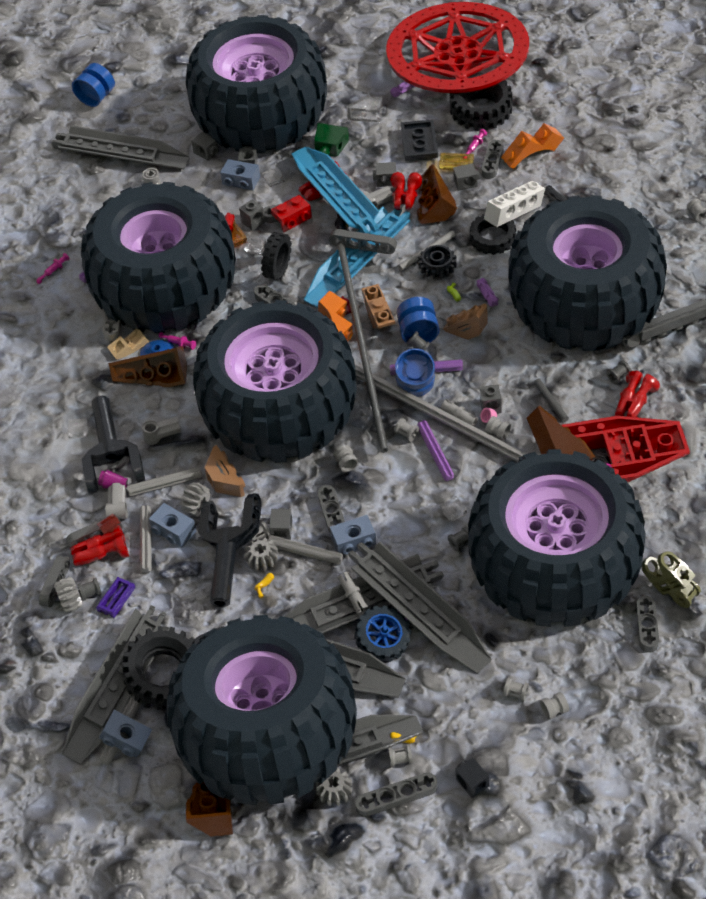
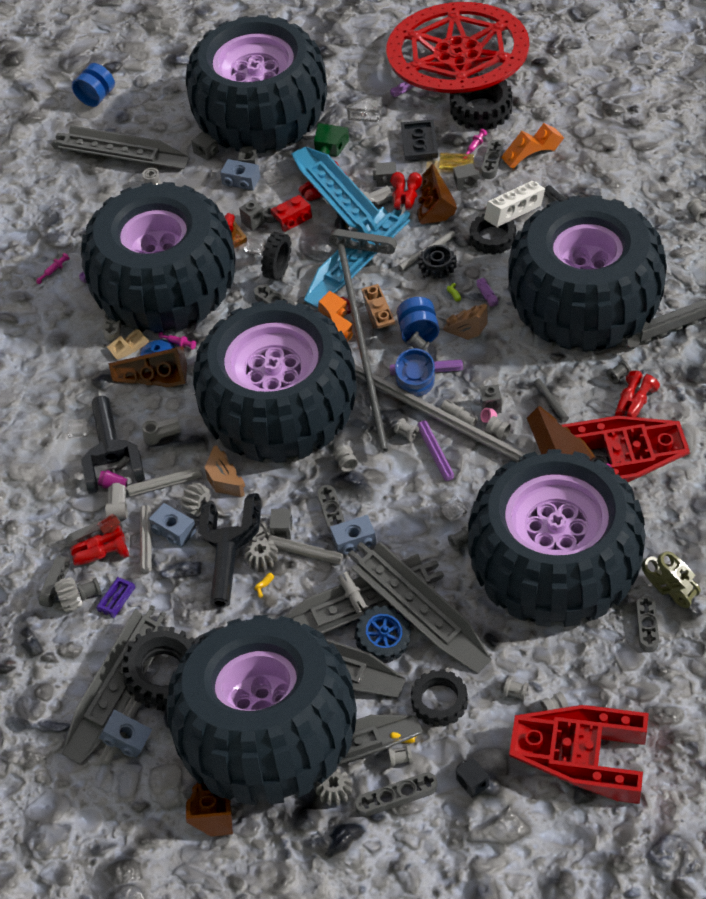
none -> black tyre [411,669,468,727]
none -> red wedge [509,705,649,804]

